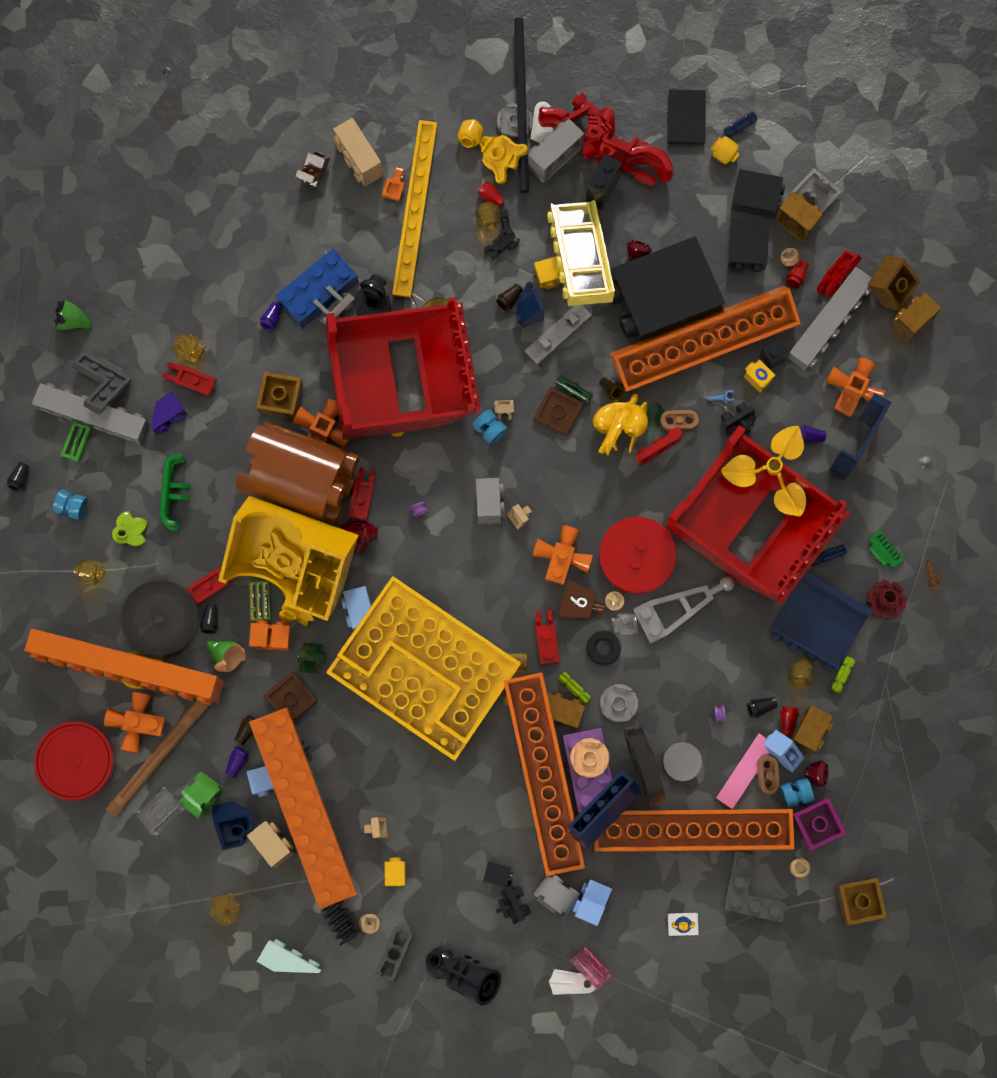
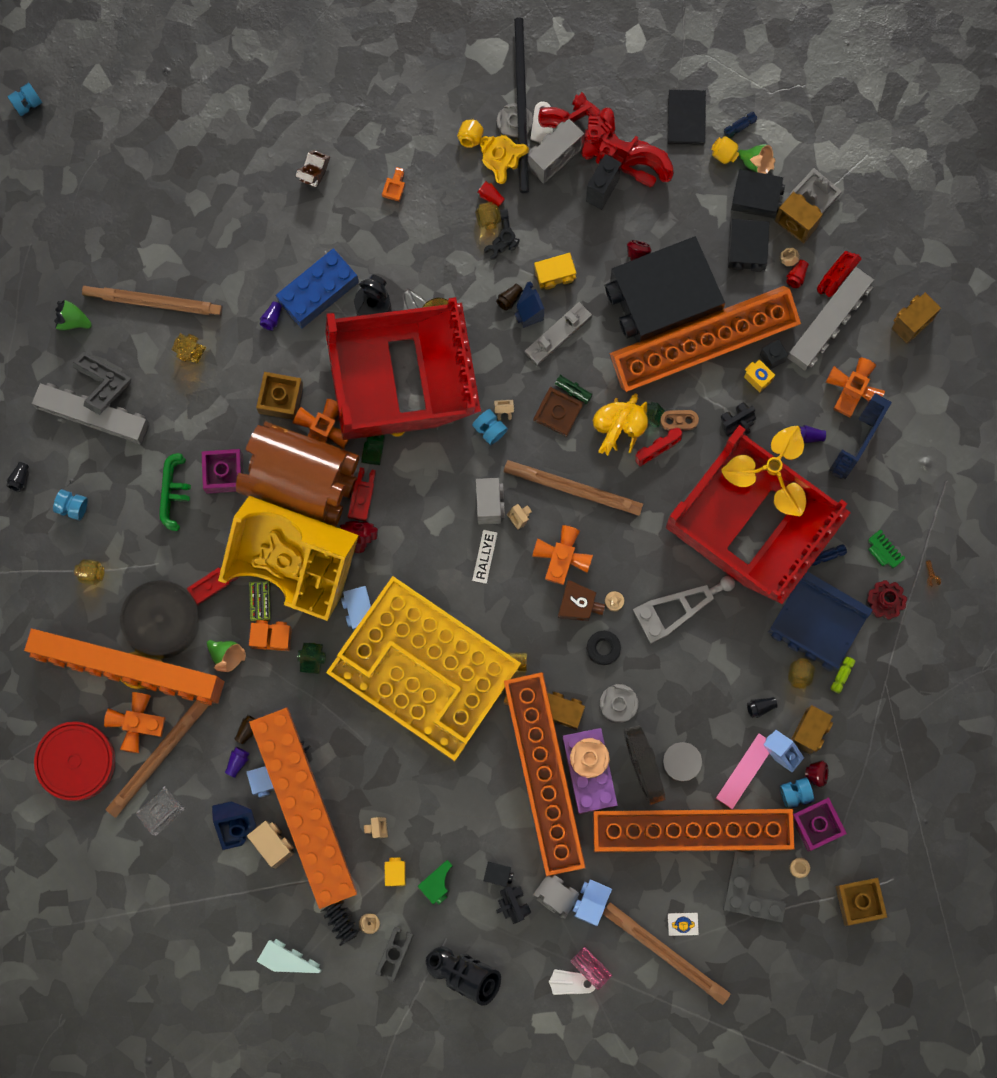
bright green tile [60,421,92,463] -> none
lime plate [112,511,147,546] -> none
dark purple slope [151,391,187,435] -> none
red hinge [162,362,217,397] -> none
bright green brick [179,772,224,820] -> none
black cone [199,604,218,634] -> none
clear yellow brick [210,893,240,926] -> none
reddish brown tile [263,671,318,722] -> none
yellow plate [279,604,314,627] -> none
light grey plate [313,286,355,325] -> none
tan piece [333,117,384,187] -> none
yellow plate [392,120,438,299] -> none
medium lavender bush [410,502,429,518] -> none
red hinge [535,609,560,665] -> none
light yellow window [547,200,615,306] -> none
lime axle [558,672,591,704] -> none
dark blue brick [567,770,642,849] -> none
dark brown cone [599,377,624,400] -> none
red brick [599,517,677,595] -> none
clear brick [611,613,638,635] -> none
medium blue hand [707,390,734,404] -> none
medium lavender bush [714,706,726,724] -> none
medium nougat plate [757,754,780,794] -> none
red cone [780,706,800,735] -> none
pearl gold brick [867,255,921,311] -> none
none -> dark azure wheel [7,83,42,116]
none -> medium nougat piece [82,286,223,316]
none -> magenta brick [202,449,244,494]
none -> dark green slope [361,435,385,465]
none -> green arch [418,860,453,905]
none -> white sticker [472,530,497,584]
none -> medium nougat piece [504,460,643,516]
none -> medium nougat piece [603,902,731,1005]
none -> hat [738,144,776,174]

